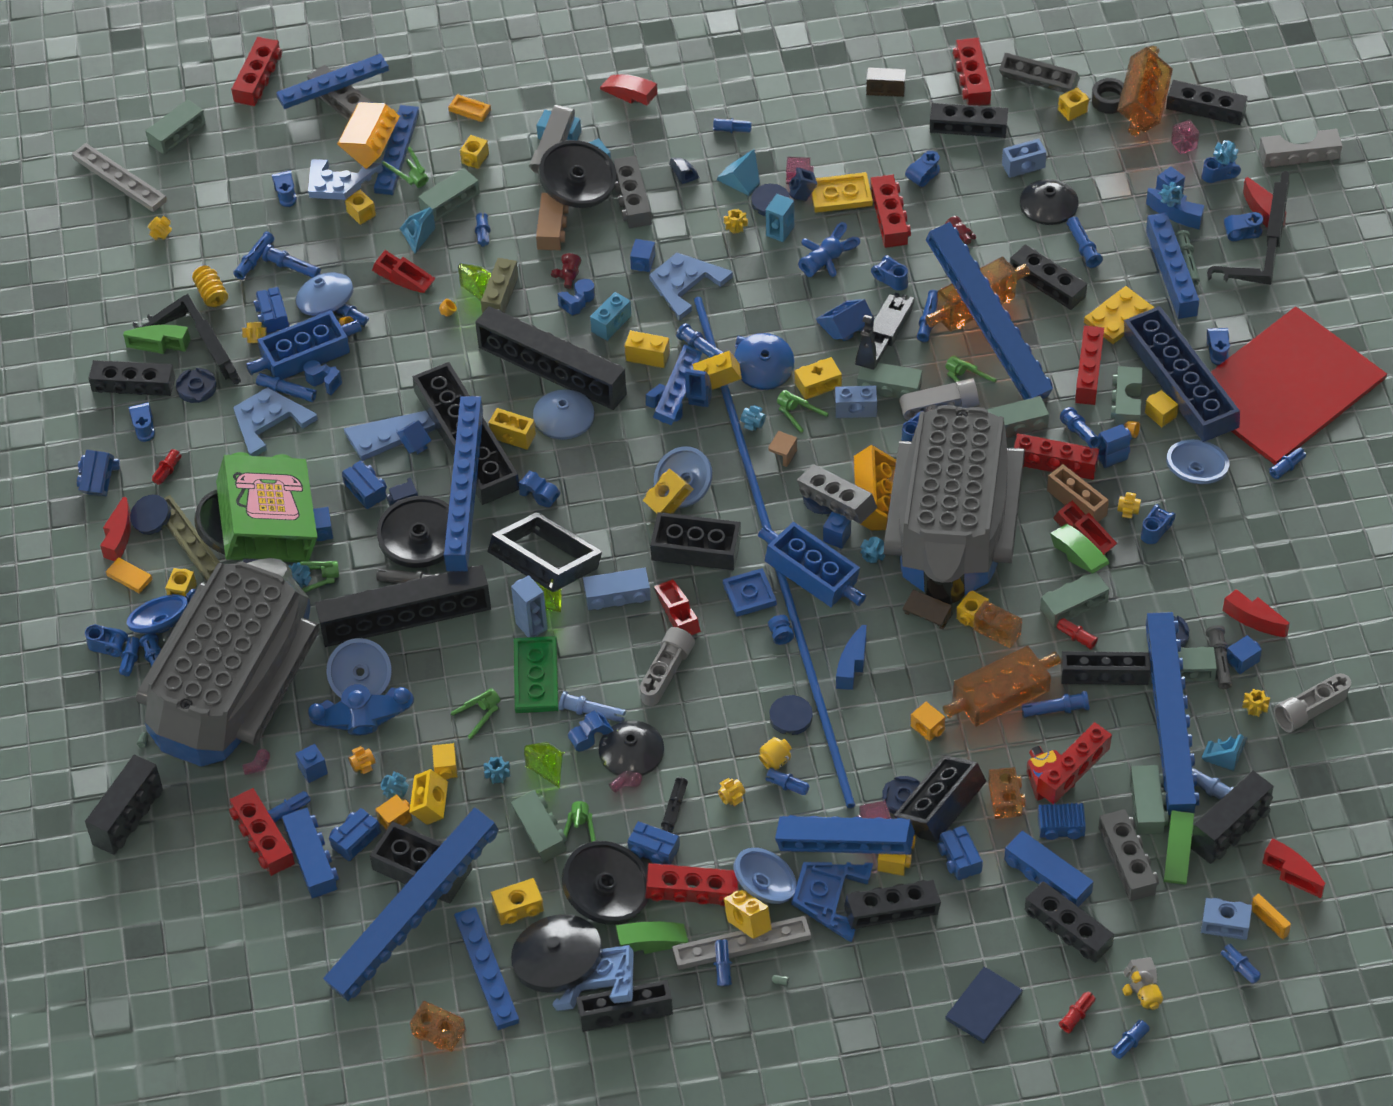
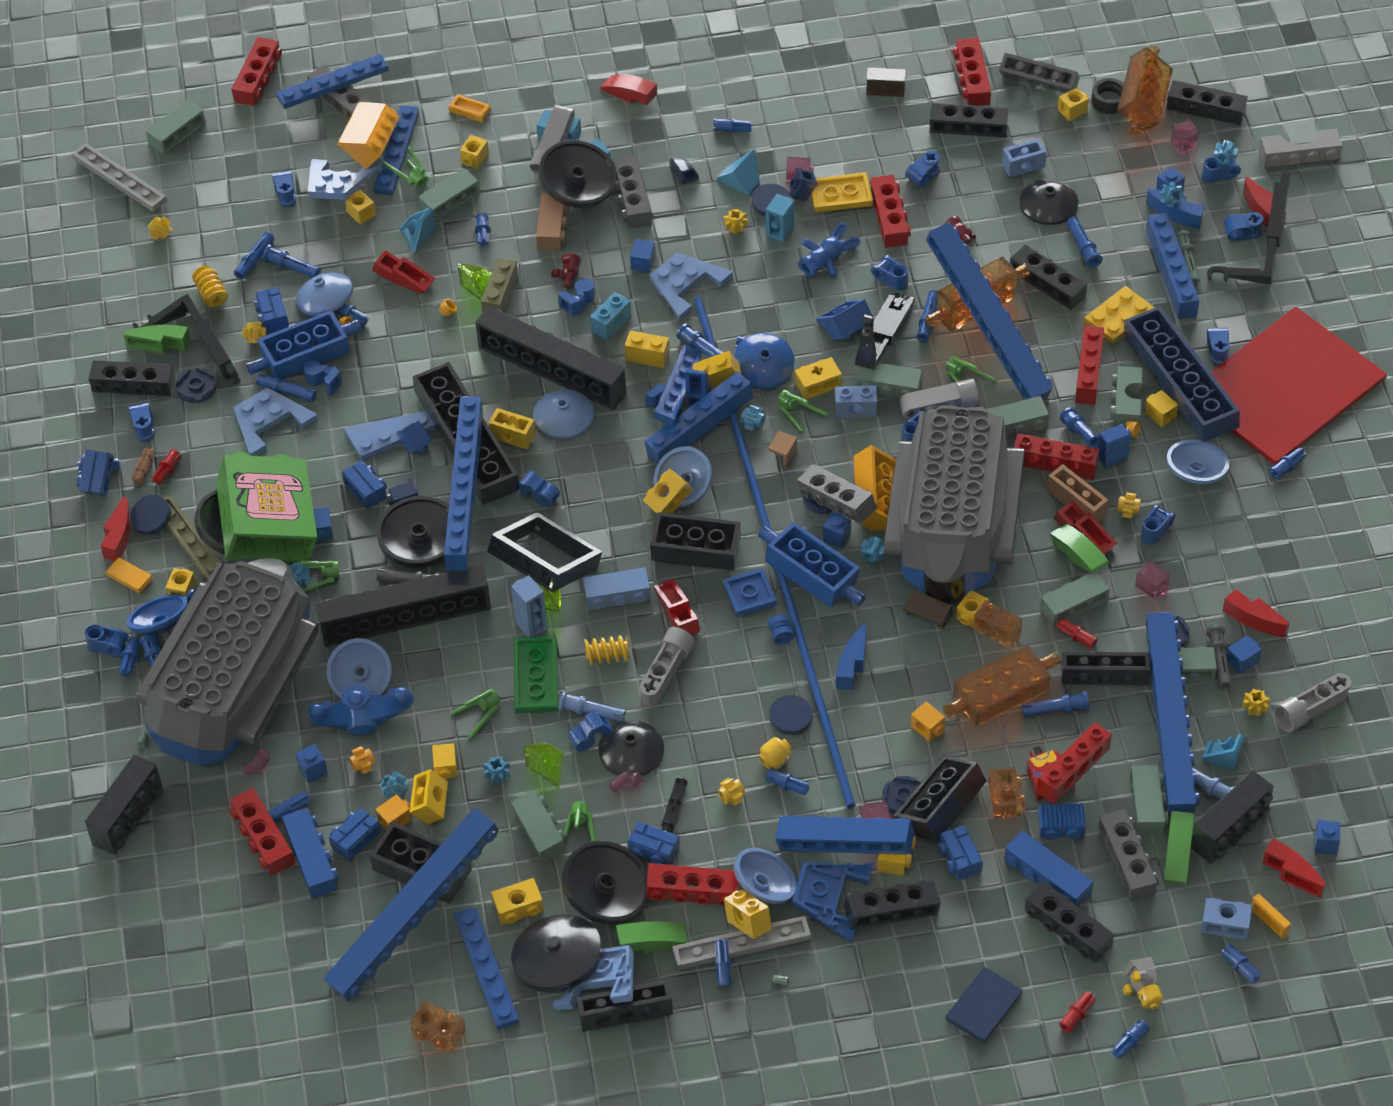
none -> medium nougat axle [132,448,154,484]
none -> yellow piece [584,635,629,666]
none -> blue brick [644,371,753,465]
none -> clear pink brick [1135,561,1170,600]
none -> blue brick [1314,820,1340,855]

